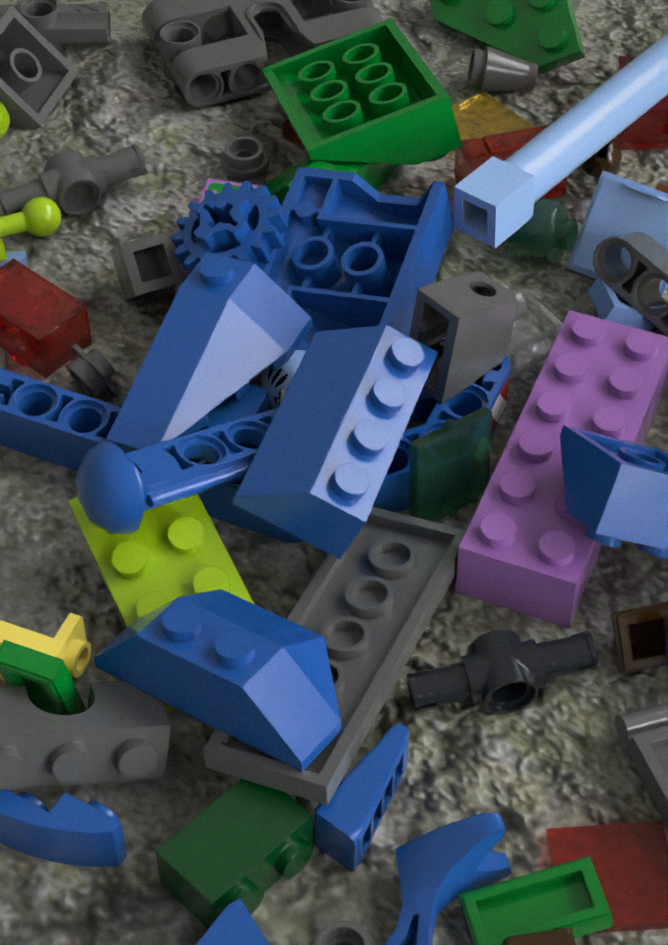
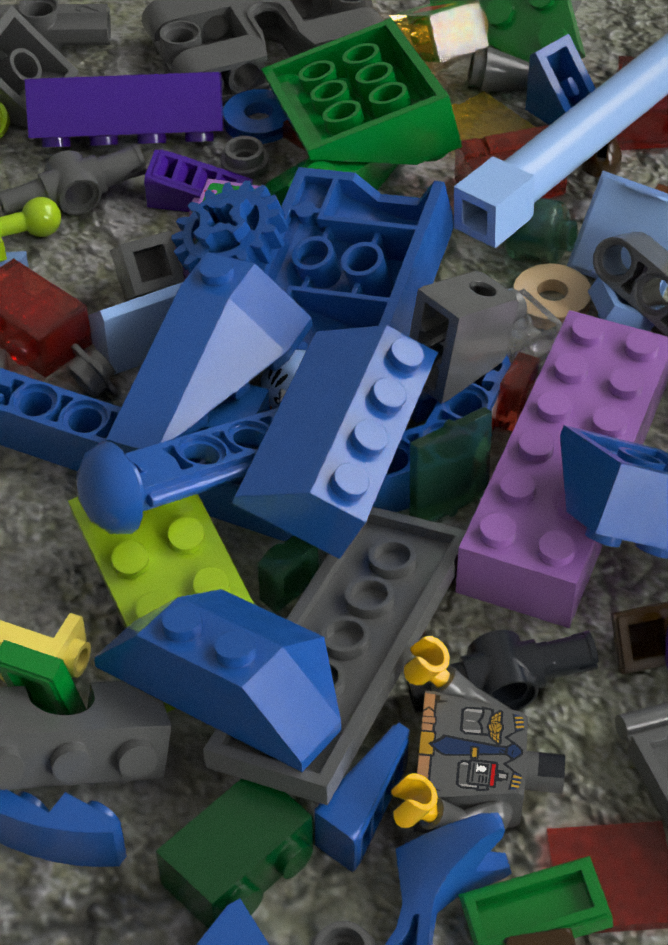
none -> dark purple brick [24,72,224,148]
none -> light blue slope [80,282,183,375]
none -> dark purple slope [144,149,253,212]
none -> blue piece [223,89,292,144]
none -> clear green plate [257,535,319,613]
none -> clear yellow brick [390,0,489,63]
none -> torso [391,636,565,833]
none -> clear red plate [494,352,540,432]
none -> tan piece [514,263,591,328]
none -> blue slope [525,34,596,125]

